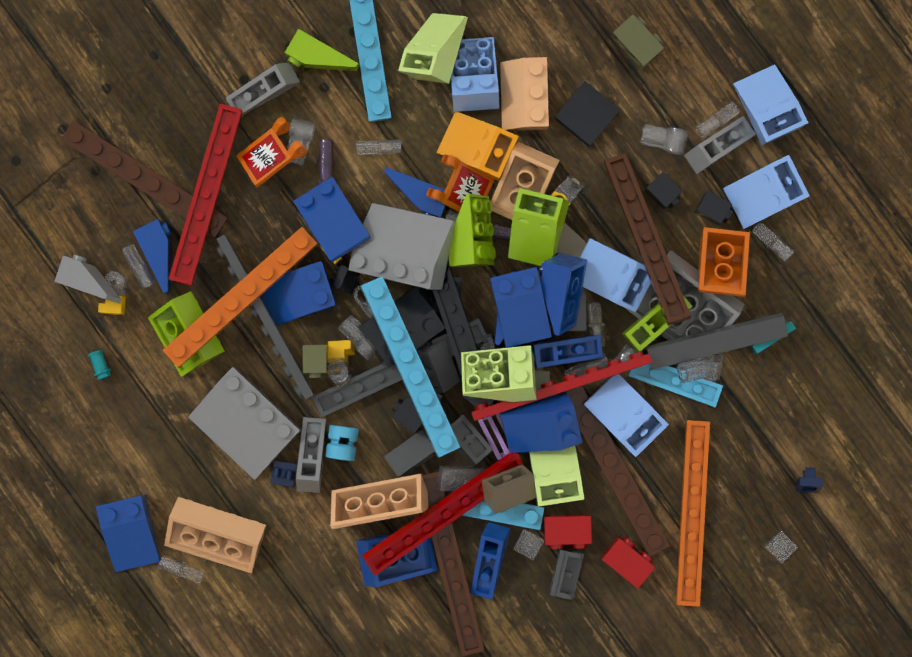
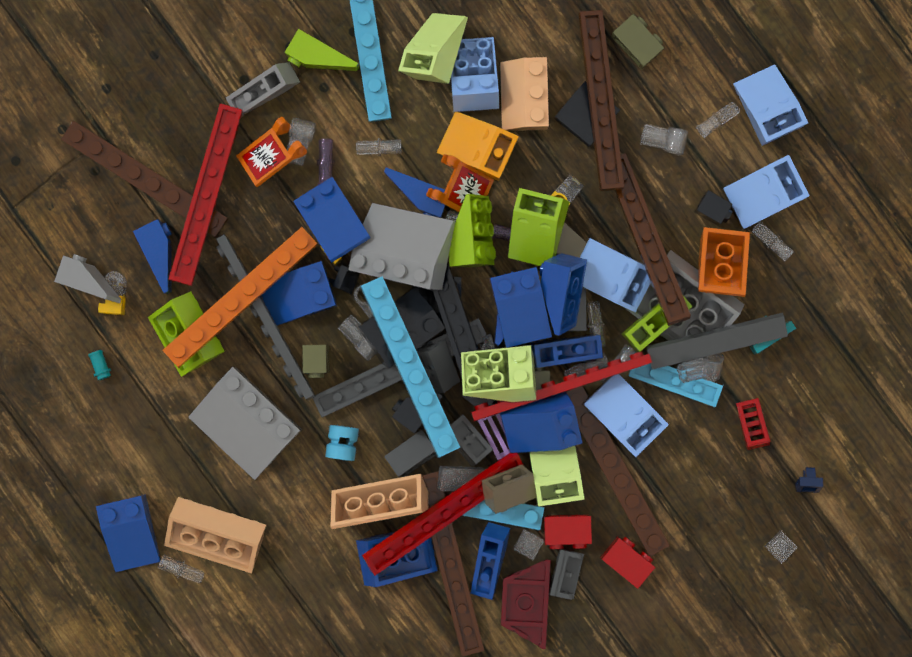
clear axle [122,244,155,290] -> none
dark blue tile [270,460,298,487] -> none
light grey slope [296,417,326,493] -> none
leg [328,340,355,387] -> none
light nougat slope [491,142,560,220] -> none
black brick [644,172,682,210] -> none
orange plate [676,420,710,607] -> none
light grey slope [684,116,756,174] -> none
none -> dark red wing [501,559,551,649]
none -> reddish brown plate [578,10,624,191]
none -> red slope [736,398,770,450]

